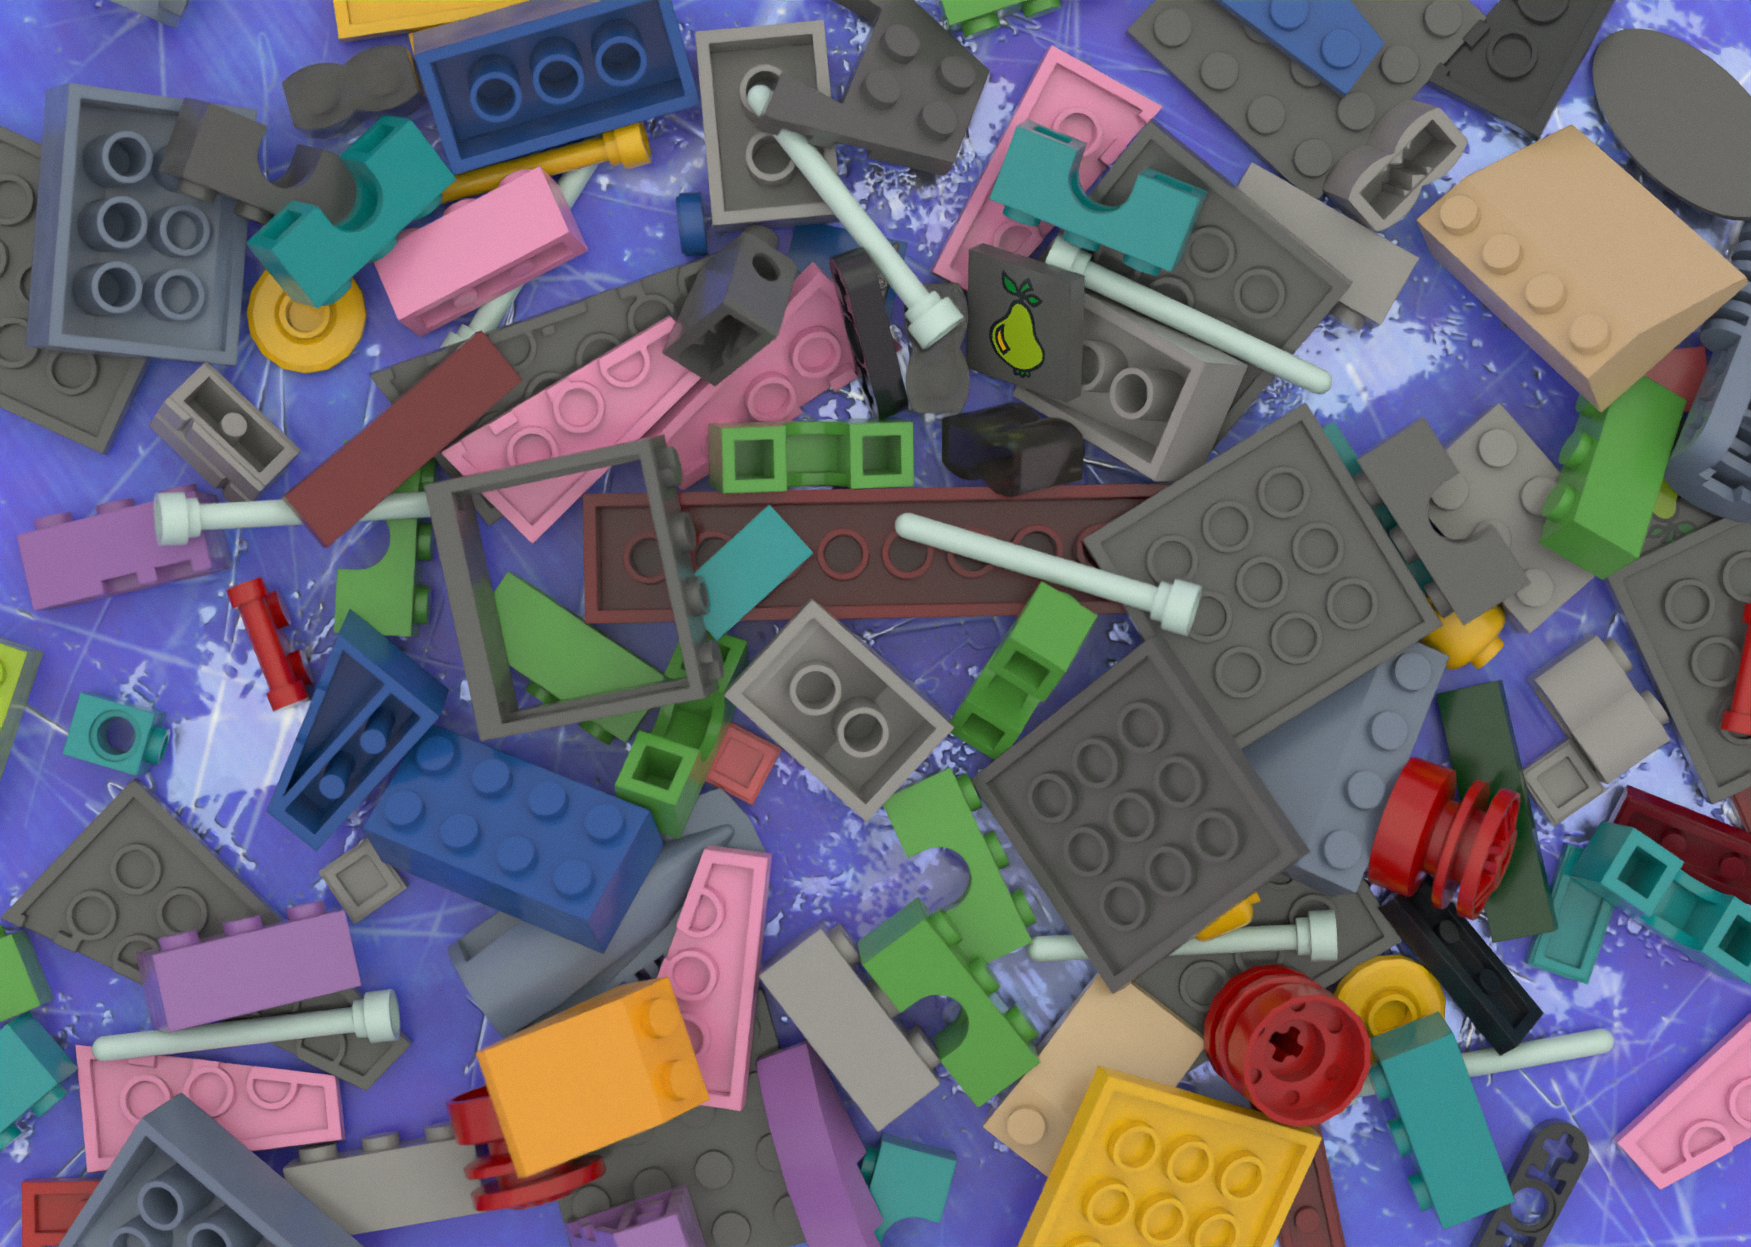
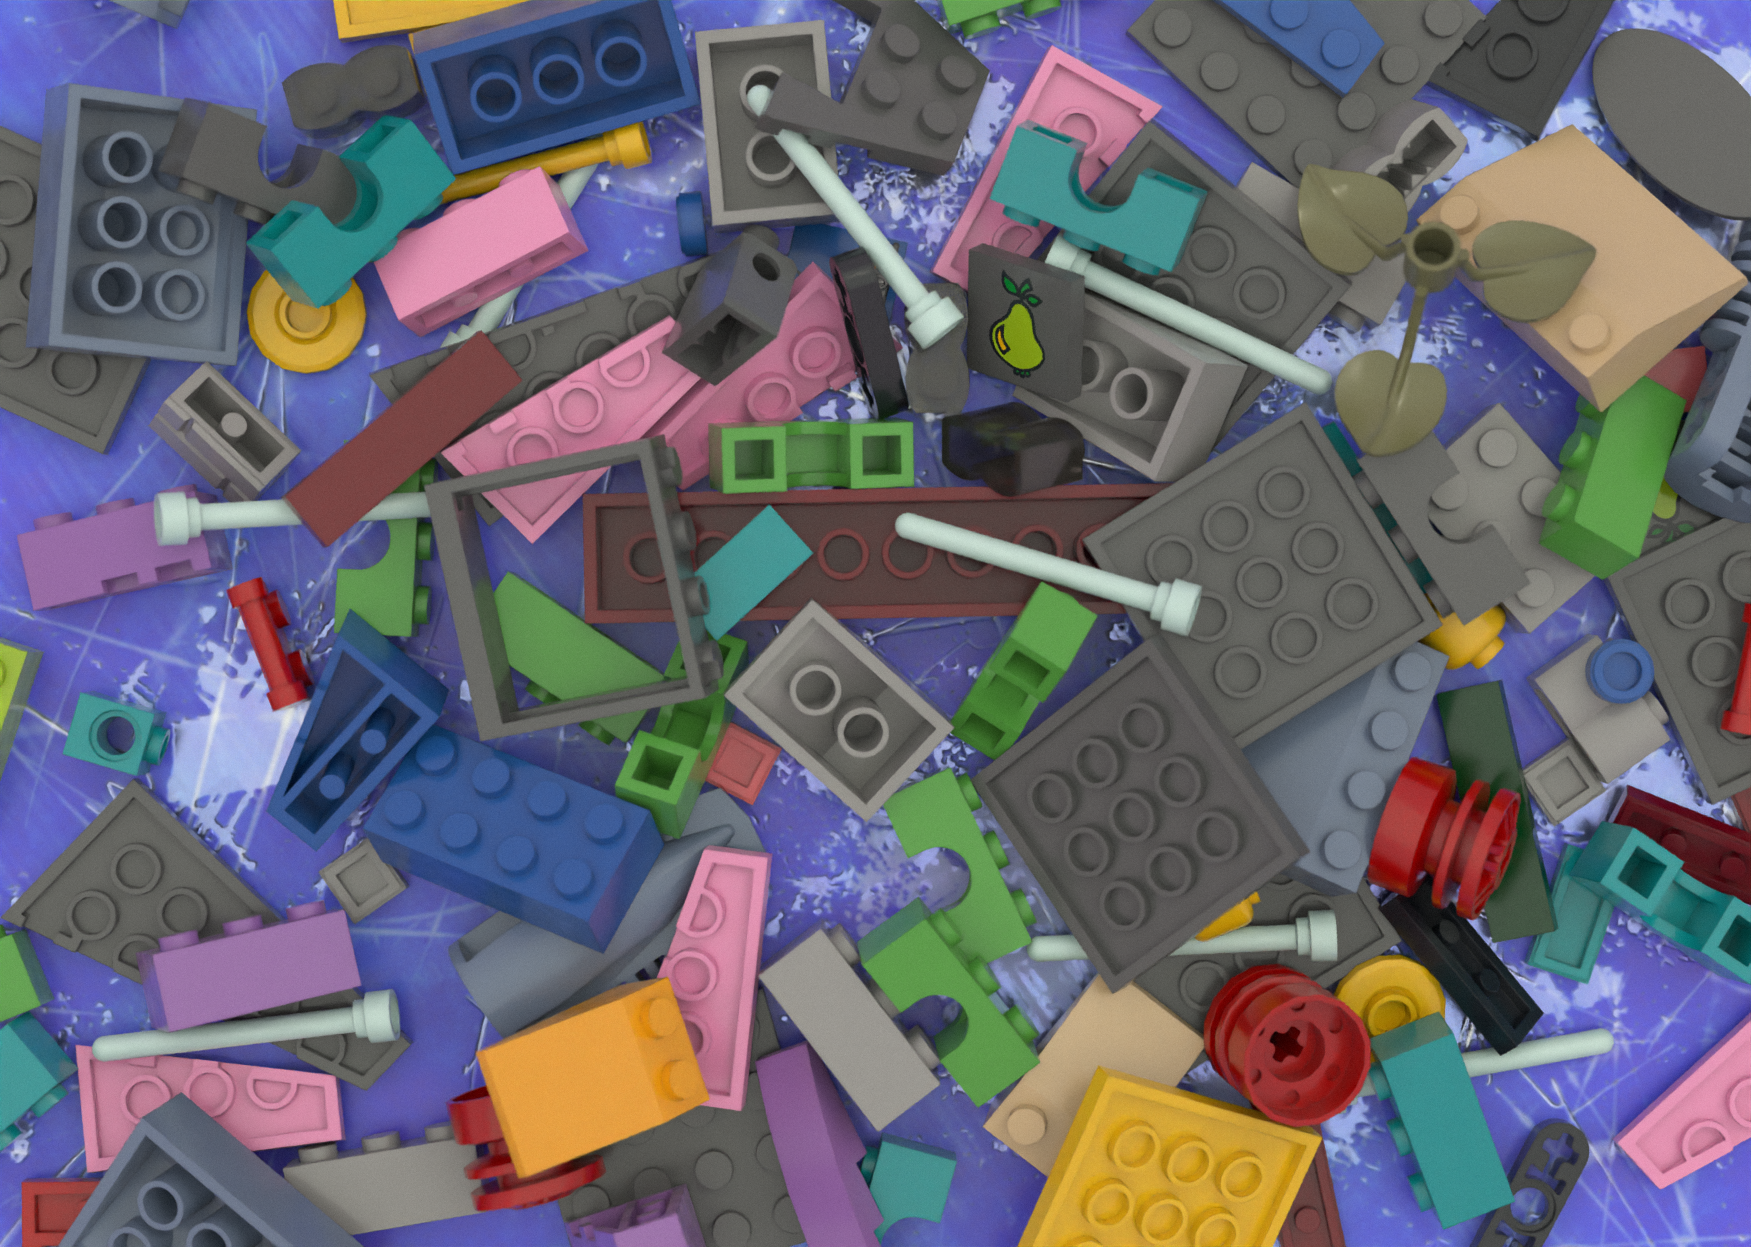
none -> olive plant [1297,164,1596,457]
none -> blue tile [1585,639,1654,704]

